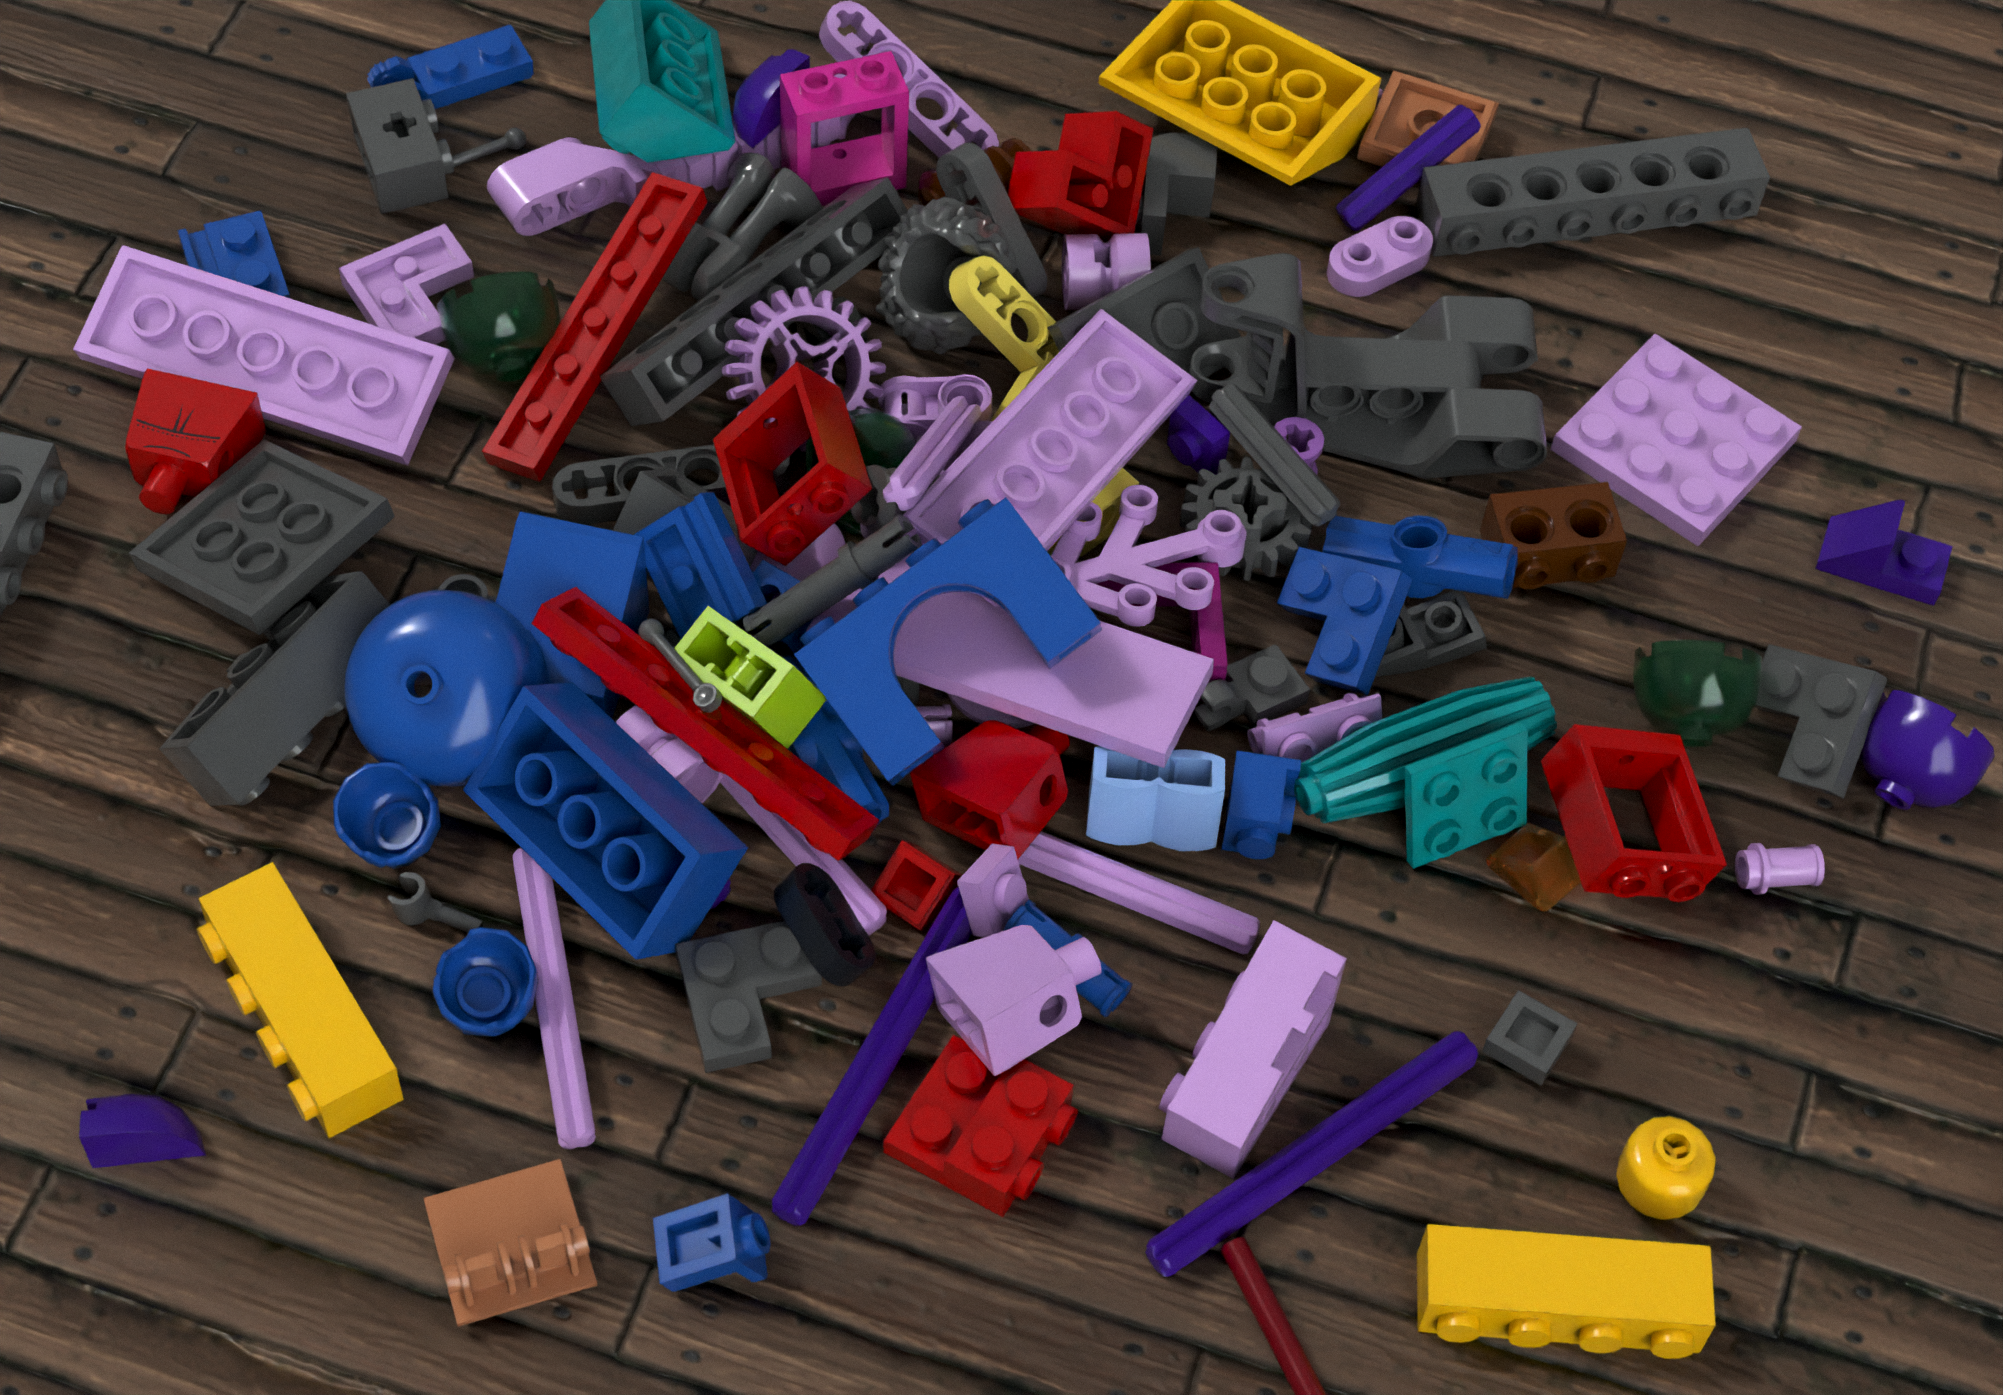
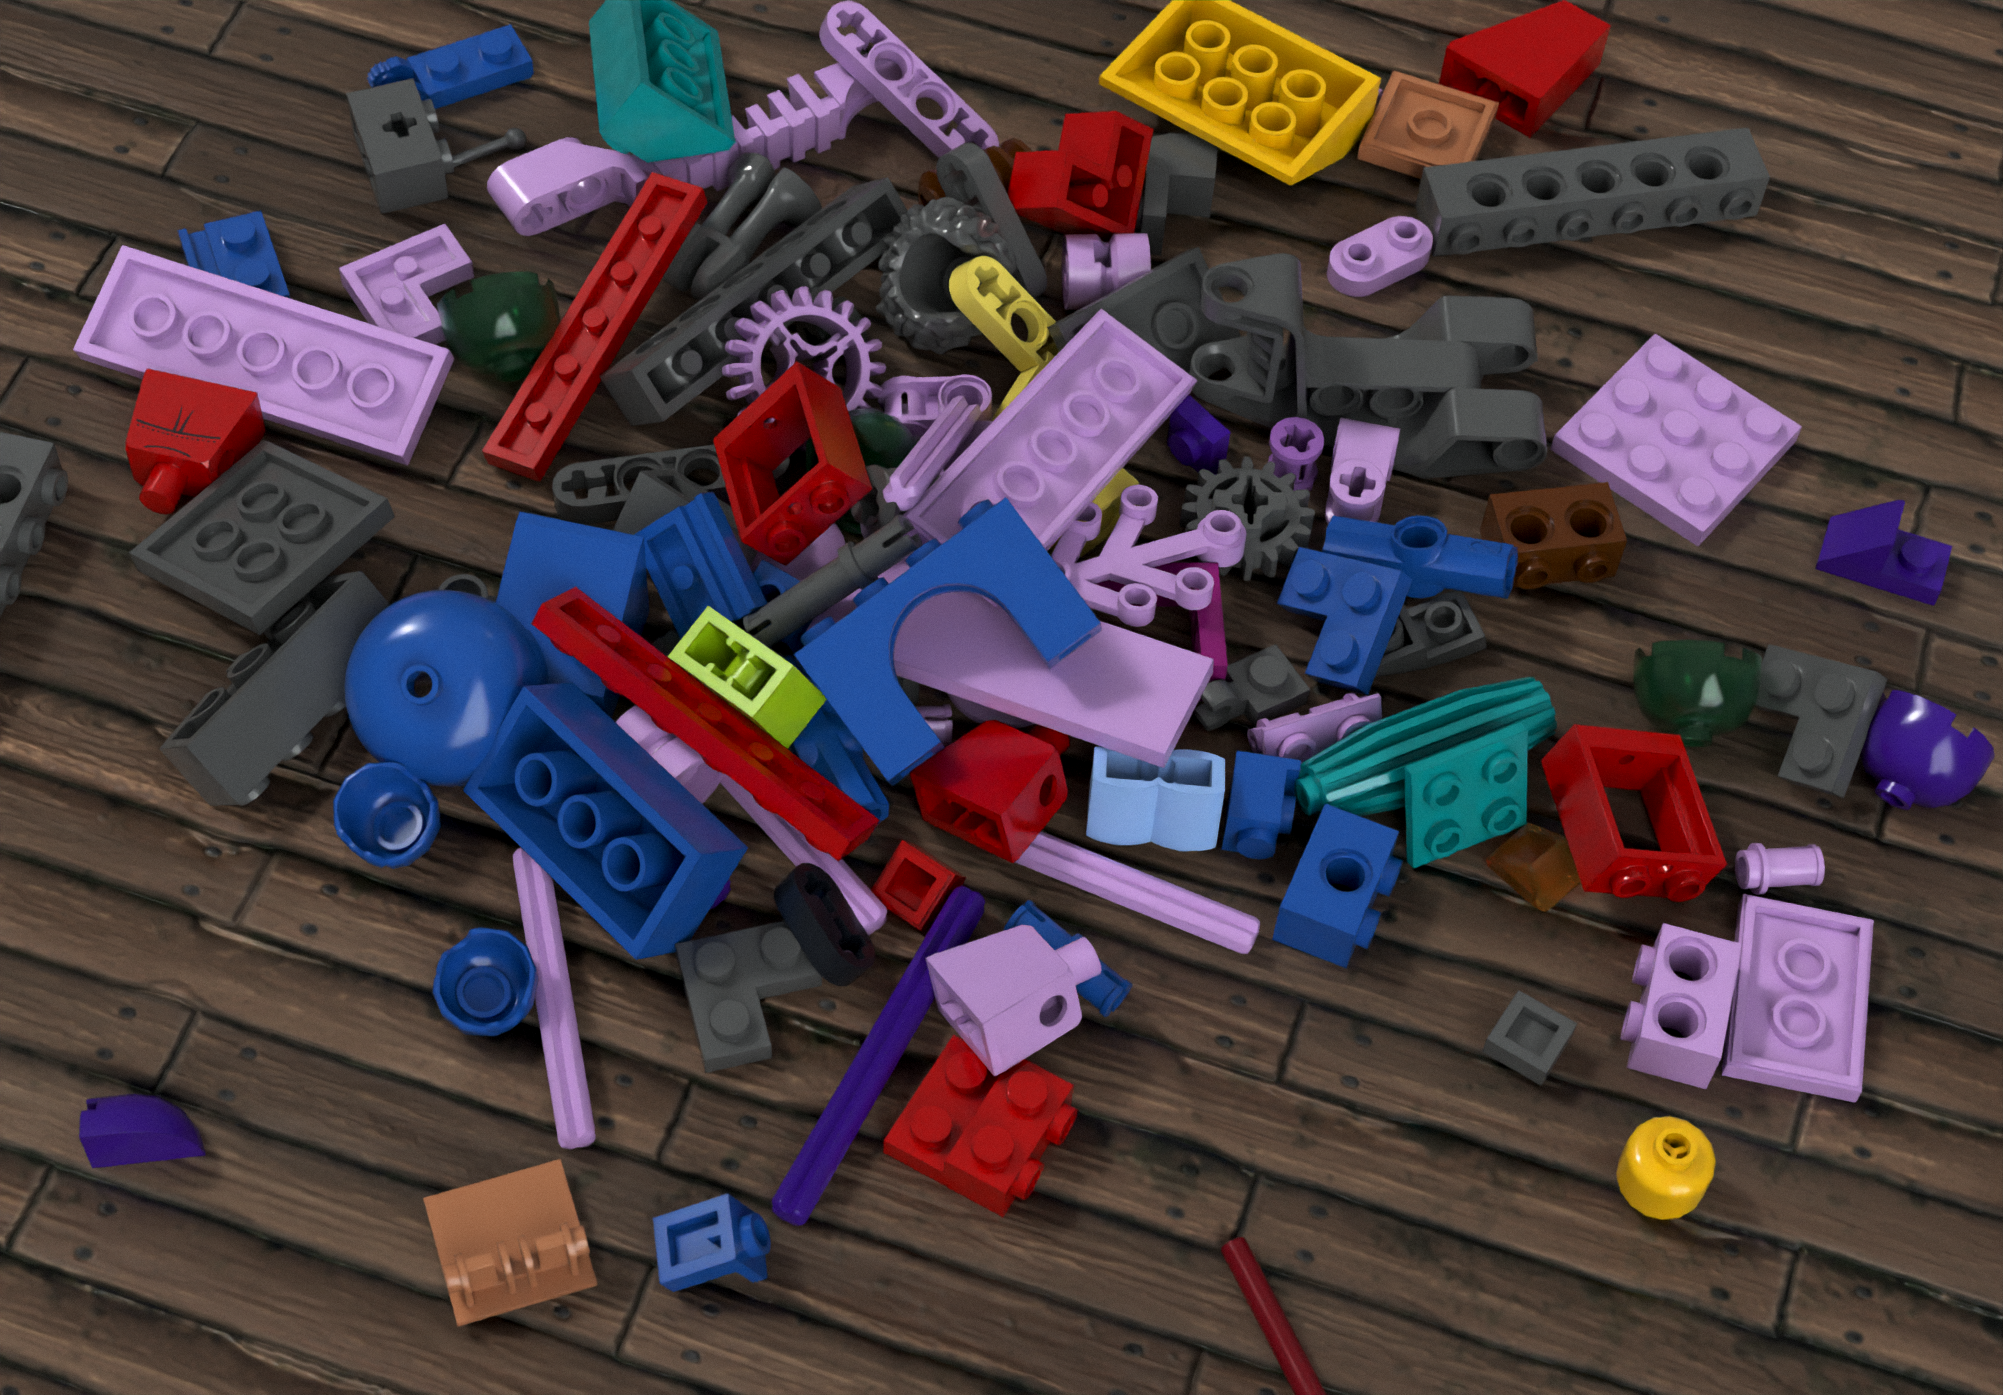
yellow brick [196,862,404,1138] -> none
dark grey hand [387,872,483,933] -> none
dark grey hinge [638,619,722,713] -> none
dark purple brick [732,49,810,149] -> none
dark pink window [780,51,909,206] -> none
lavender plate [957,843,1029,937] -> none
dark purple axle [1145,1031,1479,1277] -> none
lavender wedge [1159,920,1347,1179] -> none
dark grey axle [1209,384,1340,527] -> none
dark purple axle [1336,104,1481,231] -> none
yellow brick [1417,1224,1716,1359] -> none
none -> blue brick [1272,803,1403,968]
none -> lavender piece [1325,418,1400,524]
none -> red slope [1438,0,1611,138]
none -> lavender brick [1621,923,1742,1089]
none -> lavender tile [1722,894,1874,1103]

